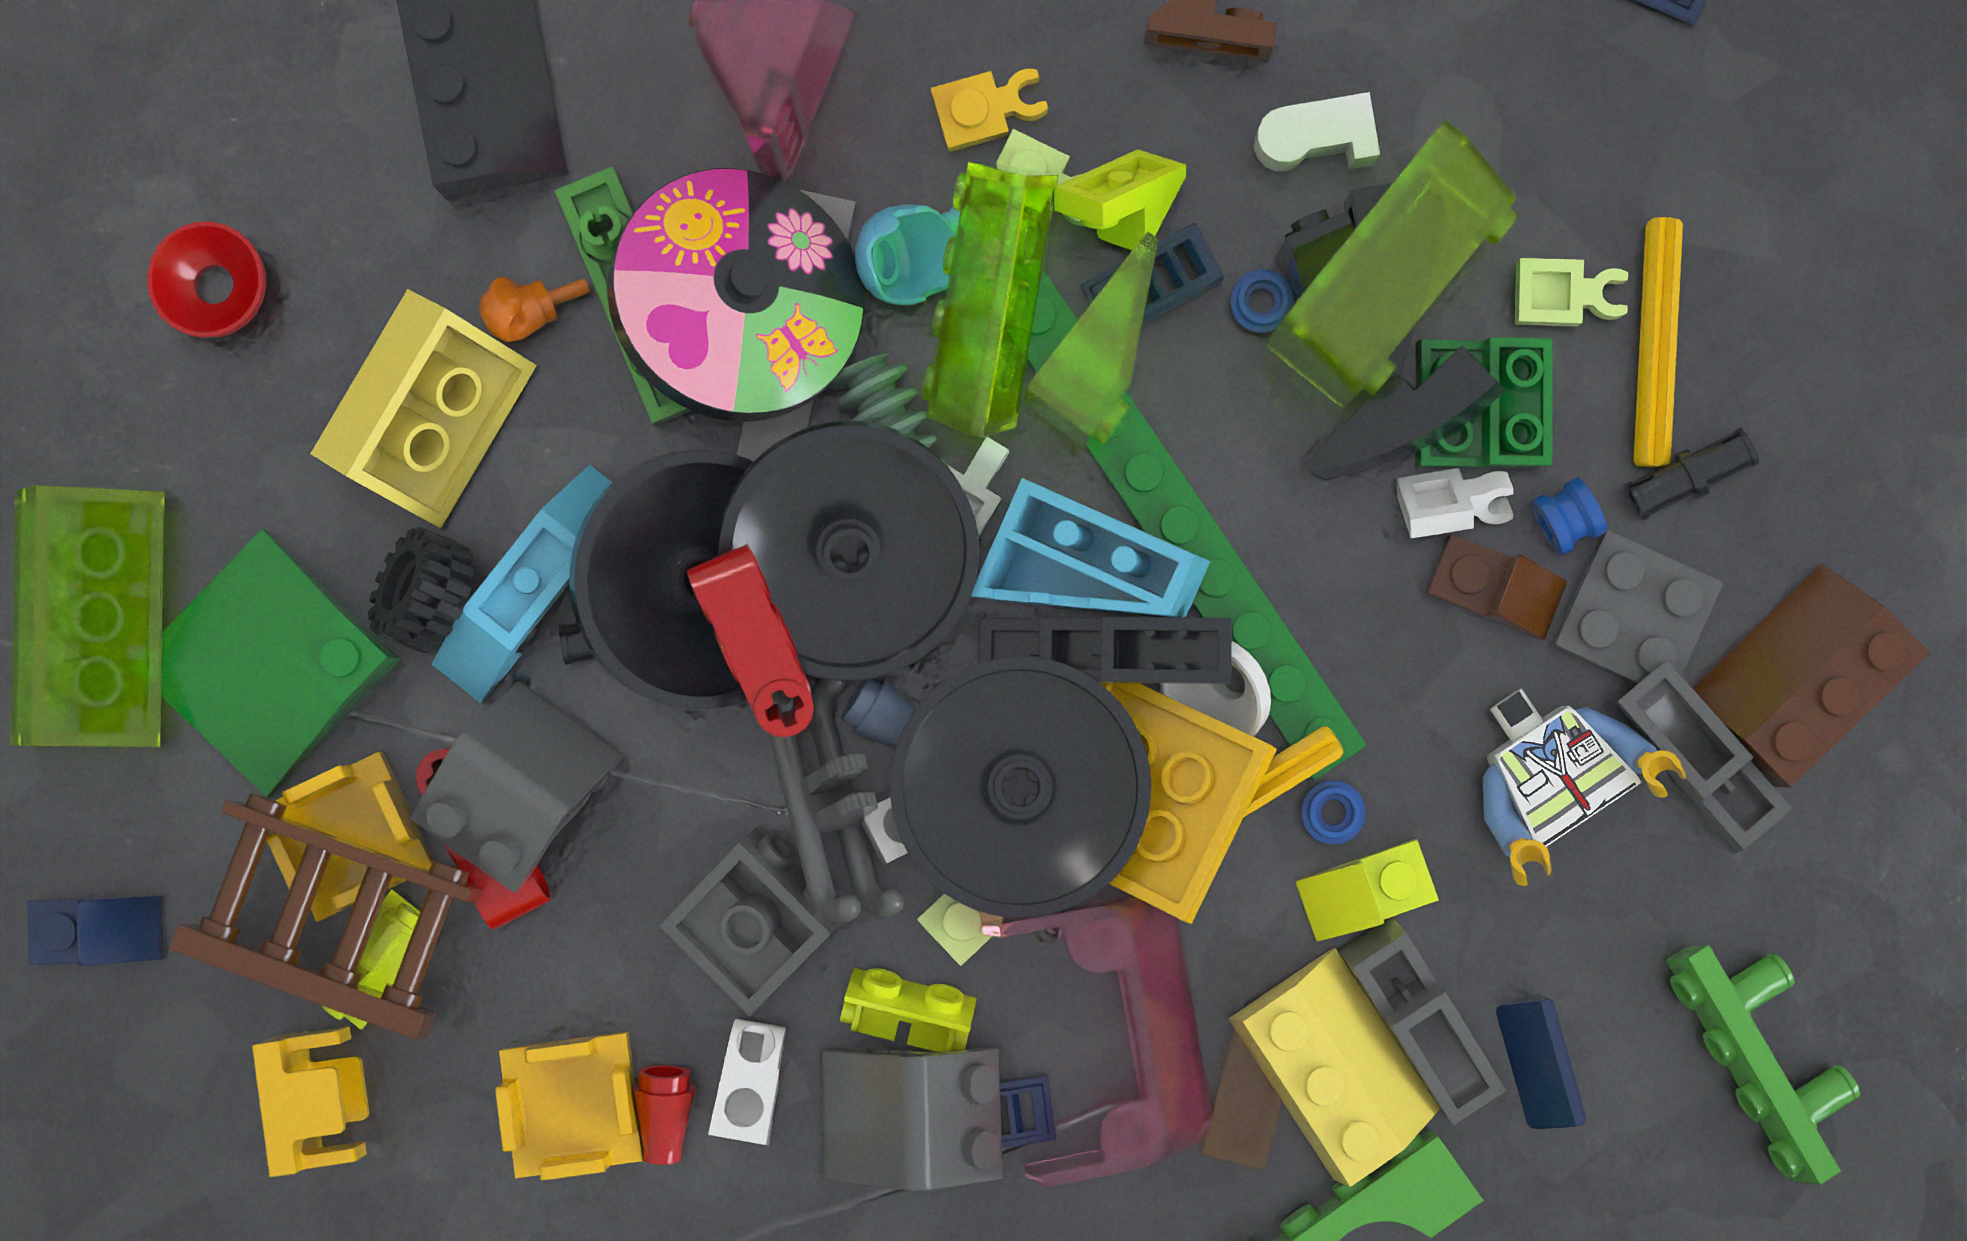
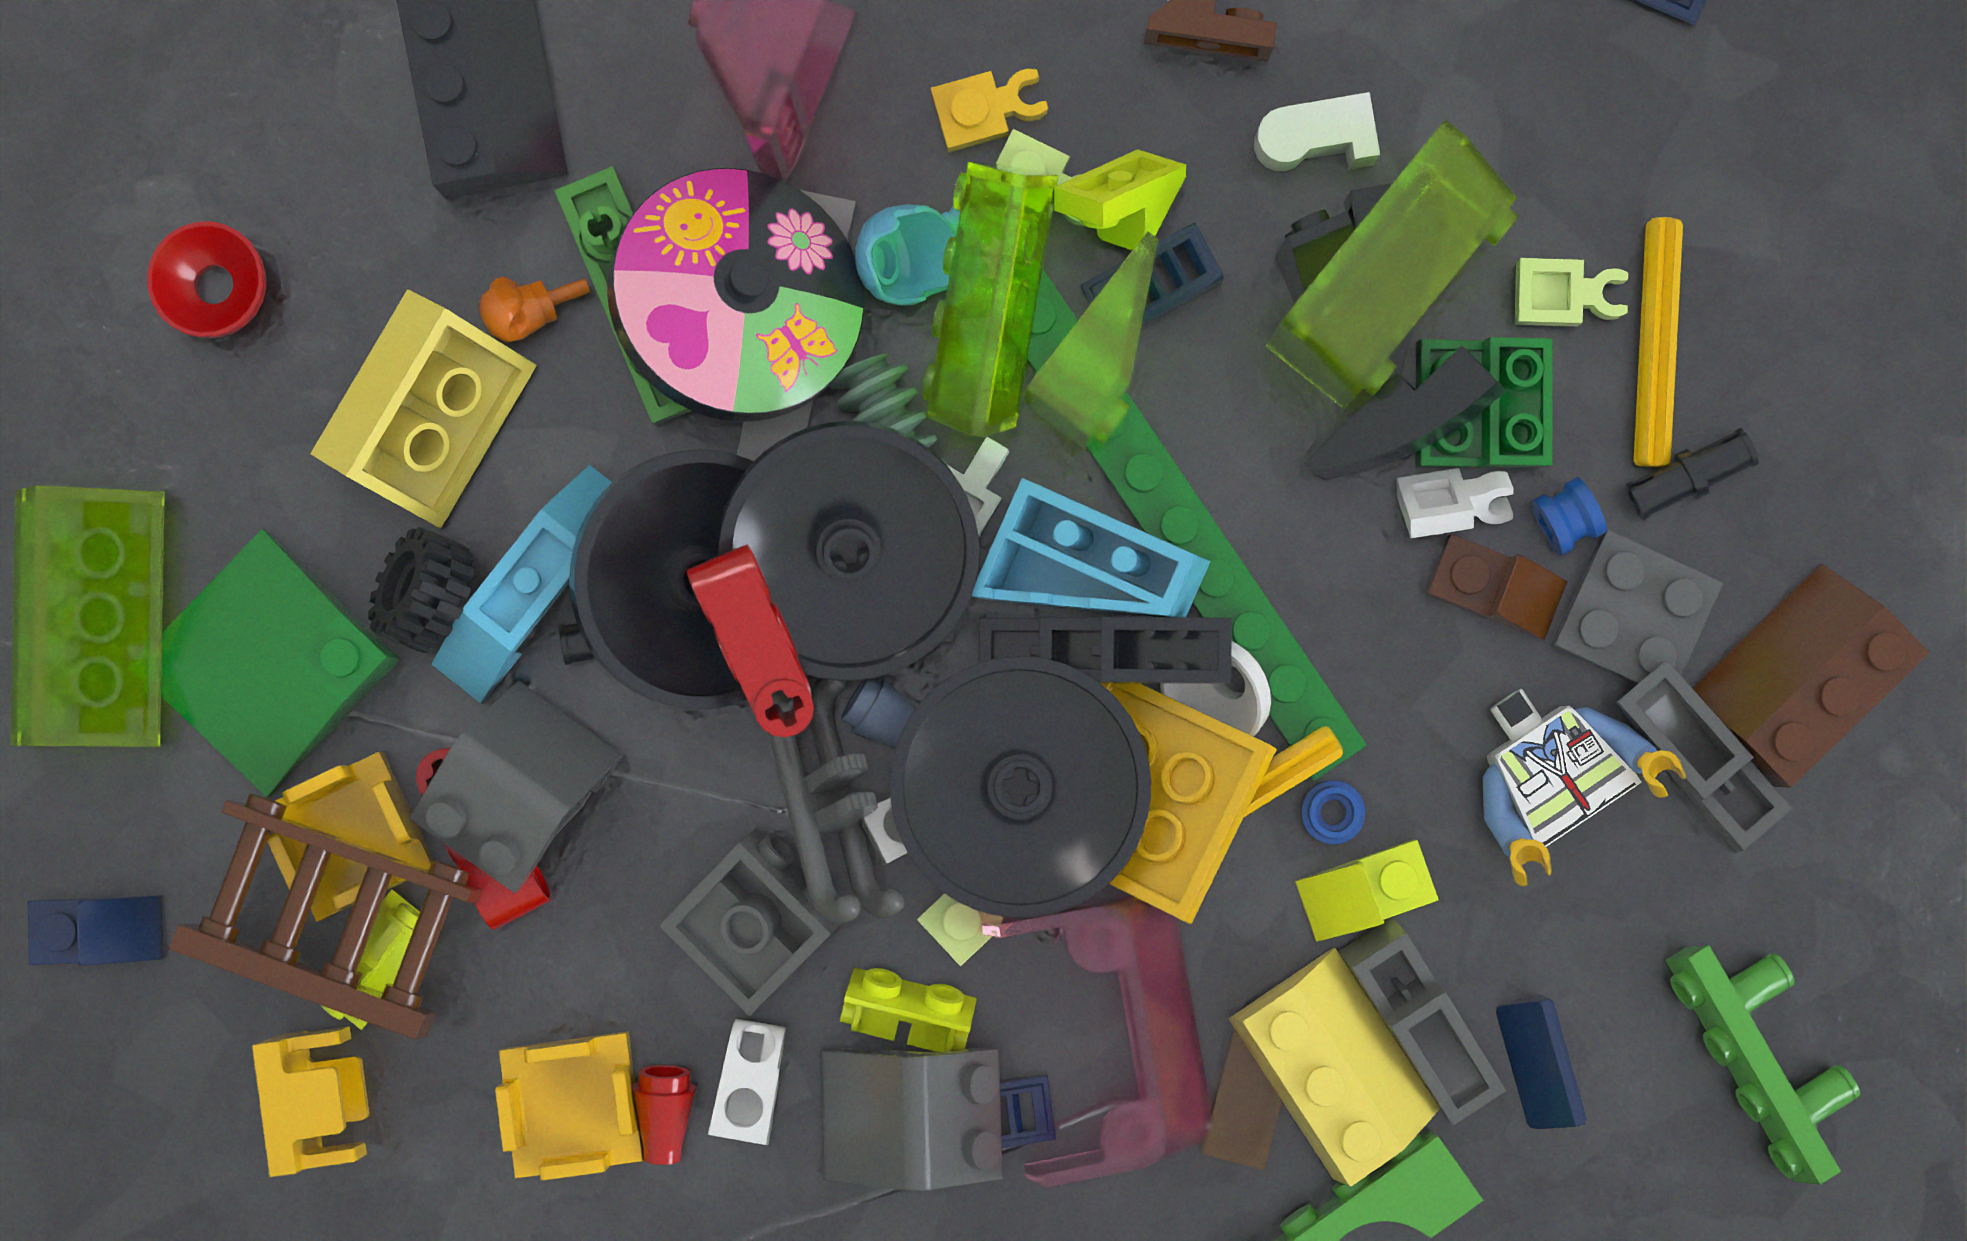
blue plate [1230,269,1294,333] -> none

